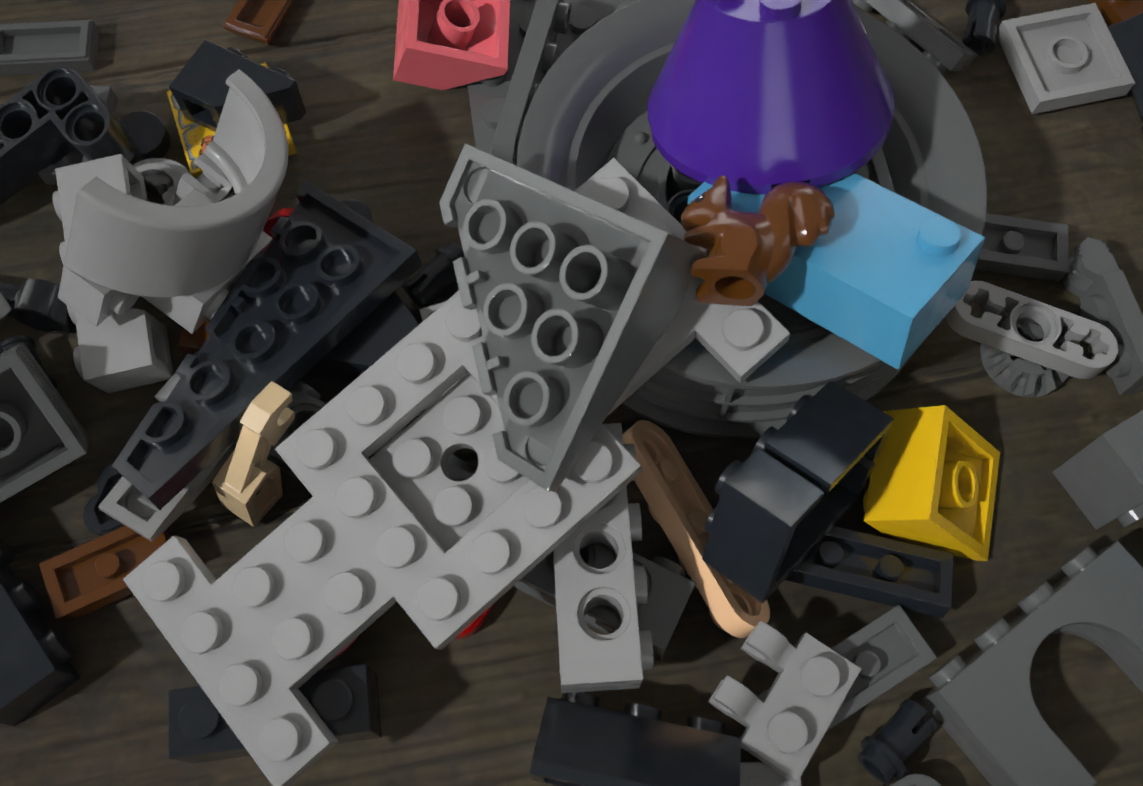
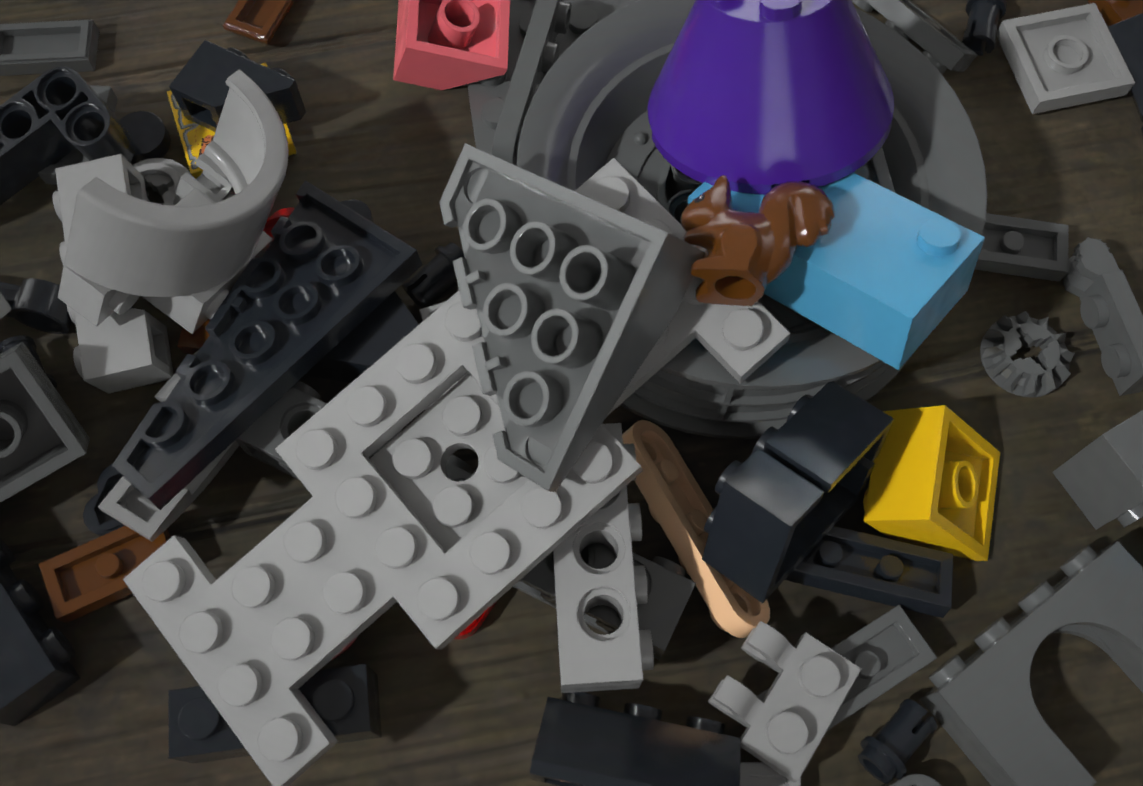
tan piece [212,381,295,527] -> none
light grey beam [946,281,1118,379] -> none

